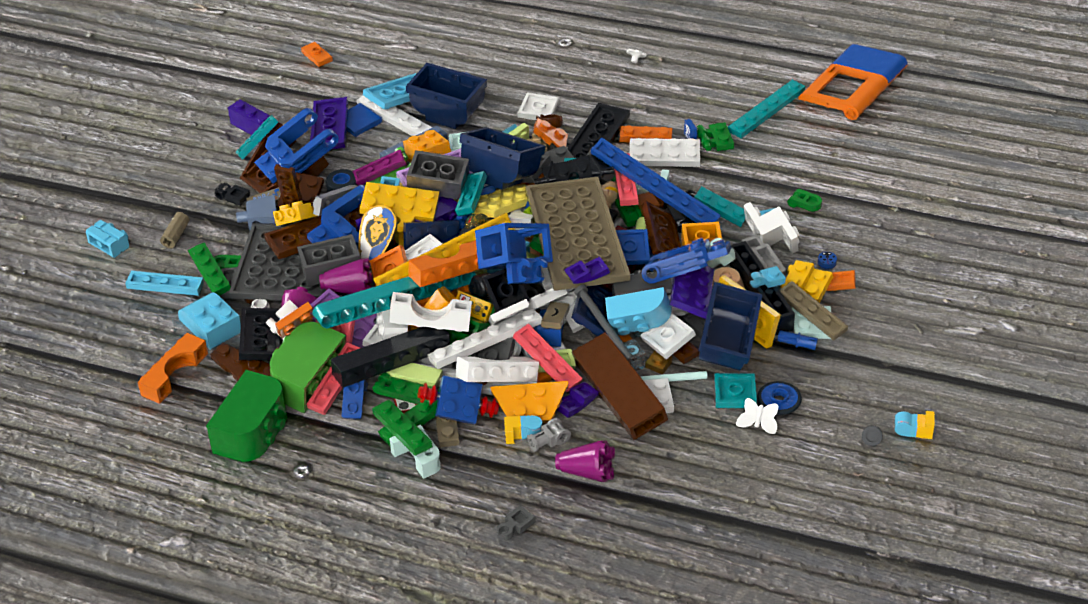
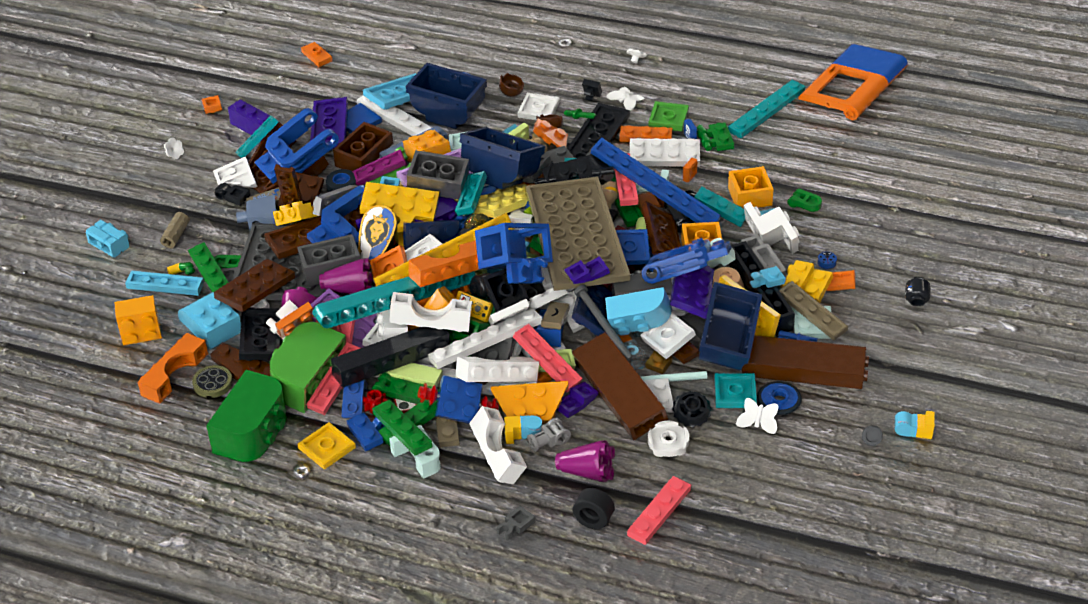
none -> light orange brick [114,295,162,345]
none -> white plant [164,138,184,160]
none -> arm [167,262,195,275]
none -> tile [192,365,232,398]
none -> orange plate [202,95,222,114]
none -> white wing [213,157,258,188]
none -> reddish brown plate [214,259,295,312]
none -> yellow tile [298,422,356,470]
none -> reddish brown brick [333,122,393,171]
none -> blue plate [346,412,385,452]
none -> red gear [363,390,387,414]
none -> white arch [469,406,527,484]
none -> reddish brown hair [499,73,524,97]
none -> green piece [564,109,596,119]
none -> black tyre [572,488,615,530]
none -> black tile [582,79,602,101]
none -> white piece [607,87,644,111]
none -> coral plate [627,476,691,545]
none -> bright green plate [648,101,689,131]
none -> white plate [648,421,689,457]
none -> black piece [672,391,712,428]
none -> orange tile [683,158,698,183]
none -> light orange brick [728,166,774,209]
none -> reddish brown brick [742,335,869,389]
none -> black head [905,277,931,306]

